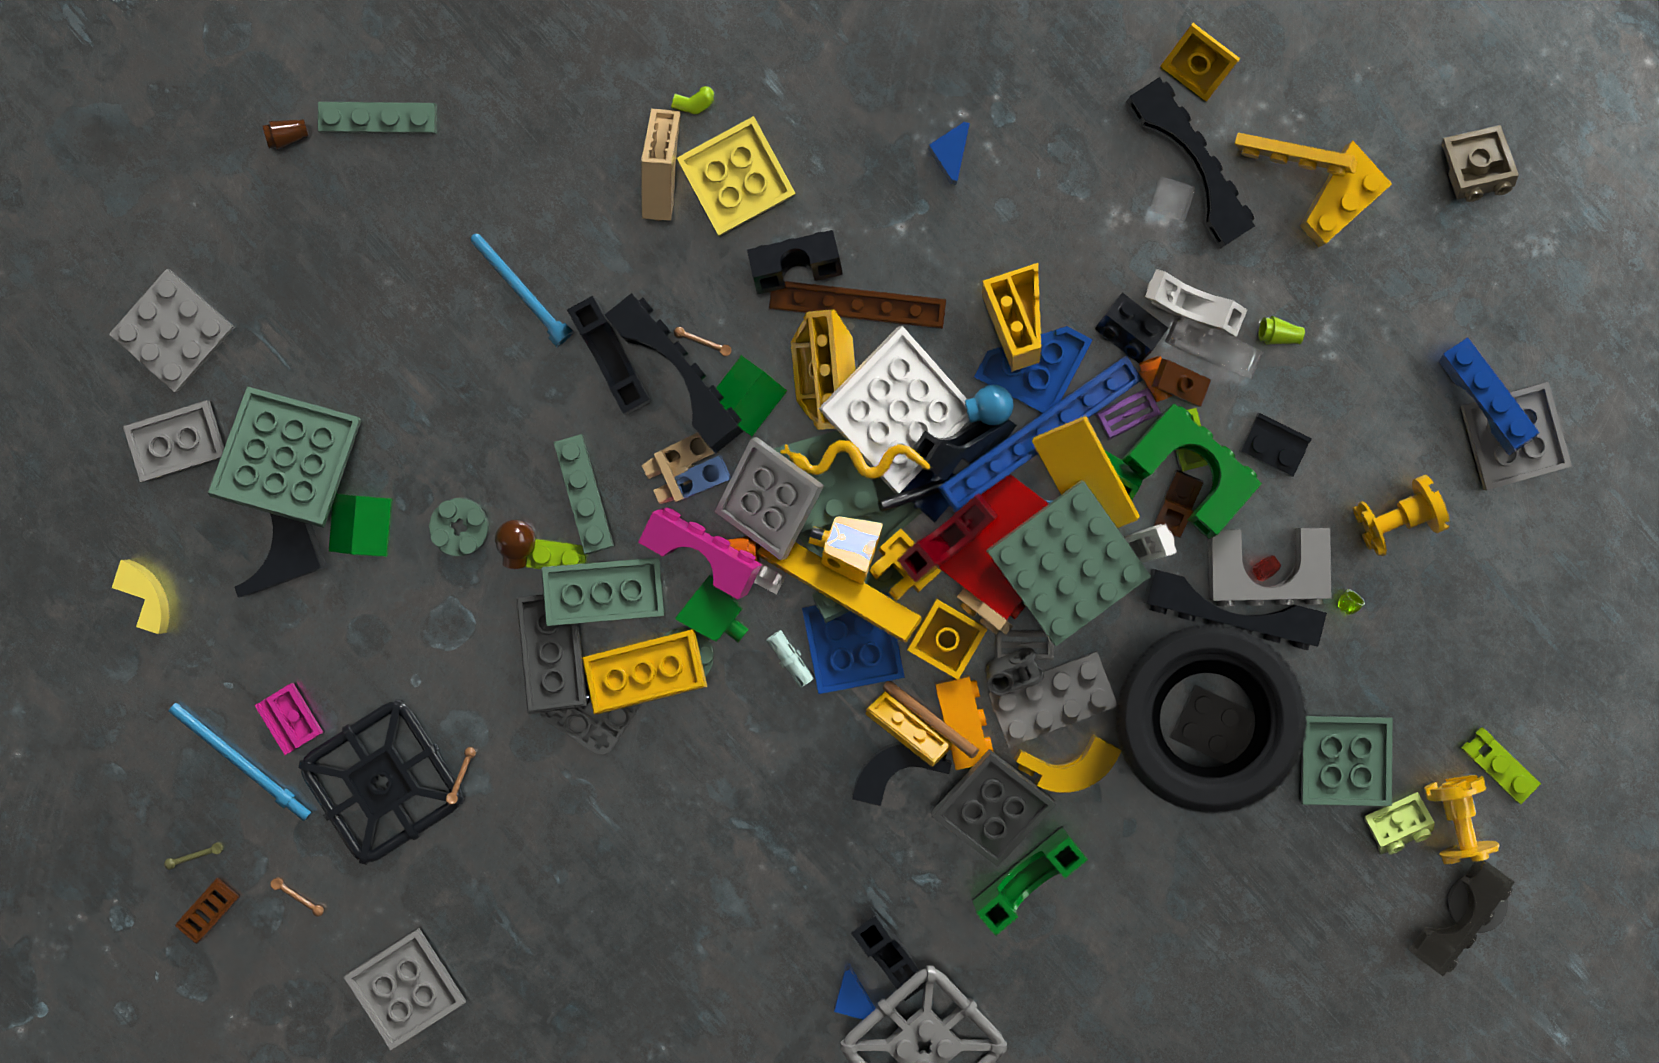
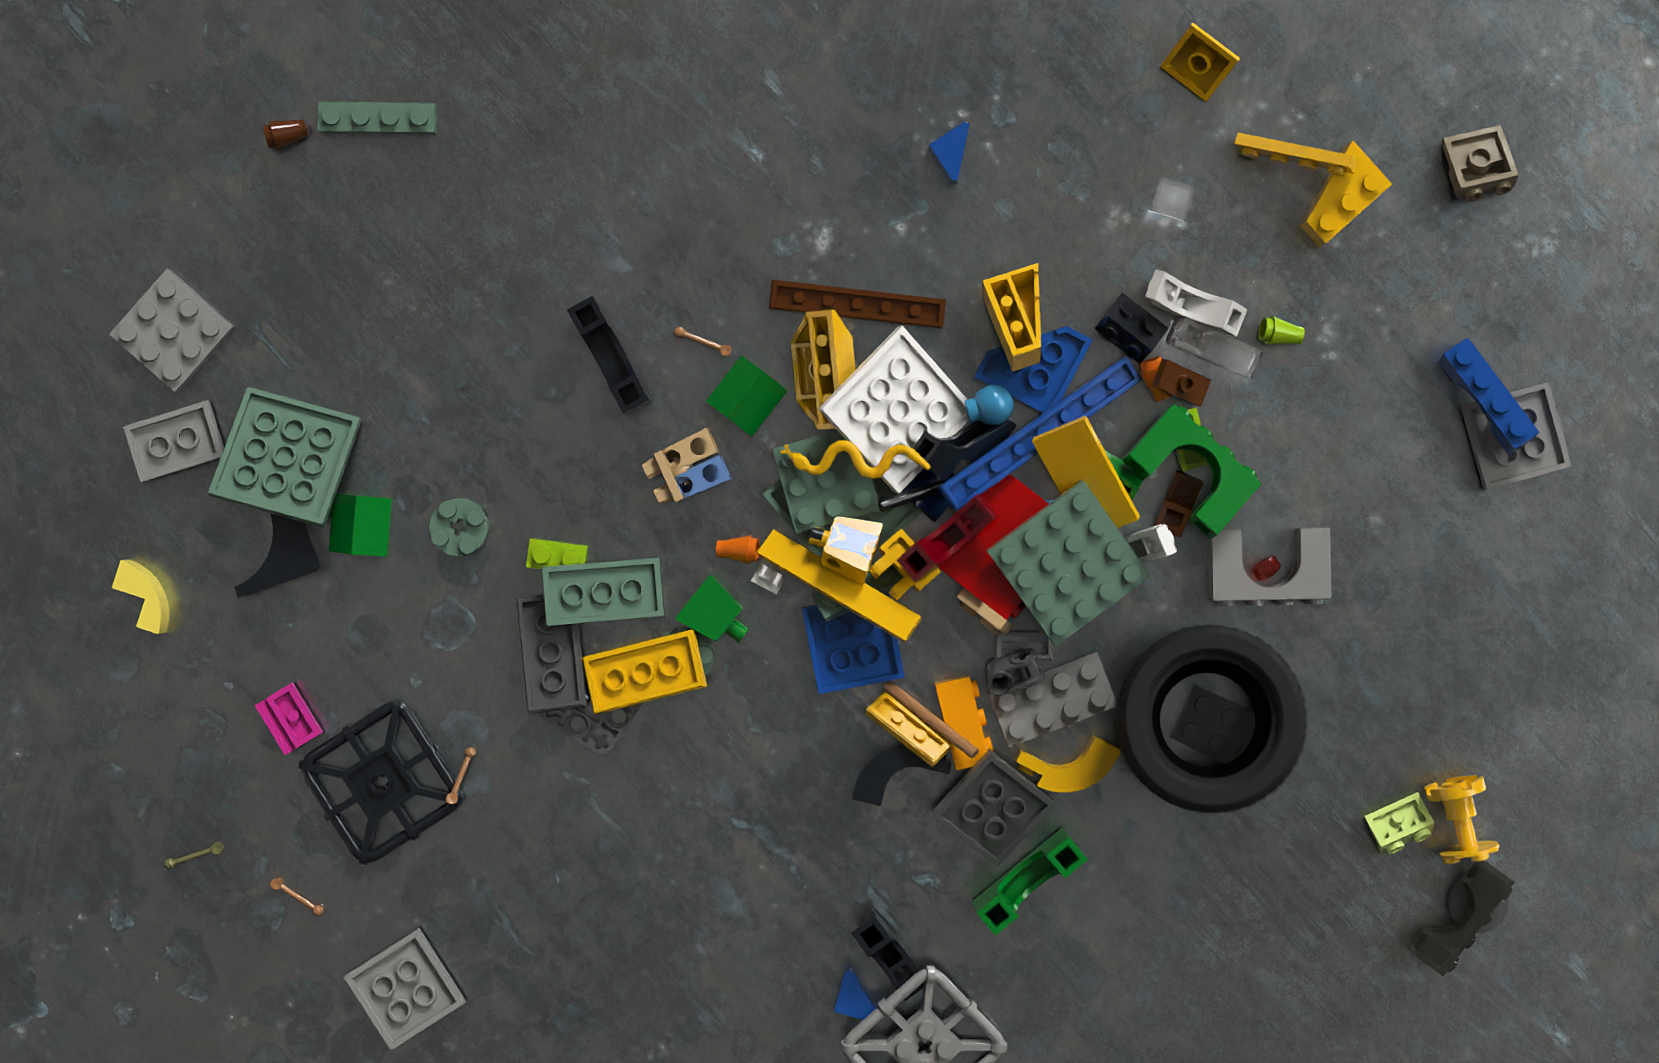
dark azure bar [168,703,312,821] -> none
reddish brown slope [175,878,240,944] -> none
dark azure piece [471,234,574,347] -> none
reddish brown piece [495,520,536,569] -> none
sand green plate [554,434,614,555] -> none
black arch [605,293,743,453] -> none
dark pink arch [638,508,762,600] -> none
tan arch [641,109,681,221] -> none
lime arm [671,86,714,115] -> none
light yellow plate [677,116,796,236] -> none
light grey plate [714,437,824,560] -> none
black arch [747,230,843,295] -> none
light aqua pin [766,630,815,688] -> none
yellow brick [907,598,988,680] -> none
medium lavender tile [1095,387,1161,440] -> none
black arch [1126,77,1255,248] -> none
black arch [1143,569,1327,650] -> none
black plate [1239,413,1312,477] -> none
sand green plate [1301,716,1393,806] -> none
clear neon green hinge [1338,589,1365,615] -> none
yellow piece [1352,475,1450,556] -> none
lime plate [1461,727,1541,805] -> none

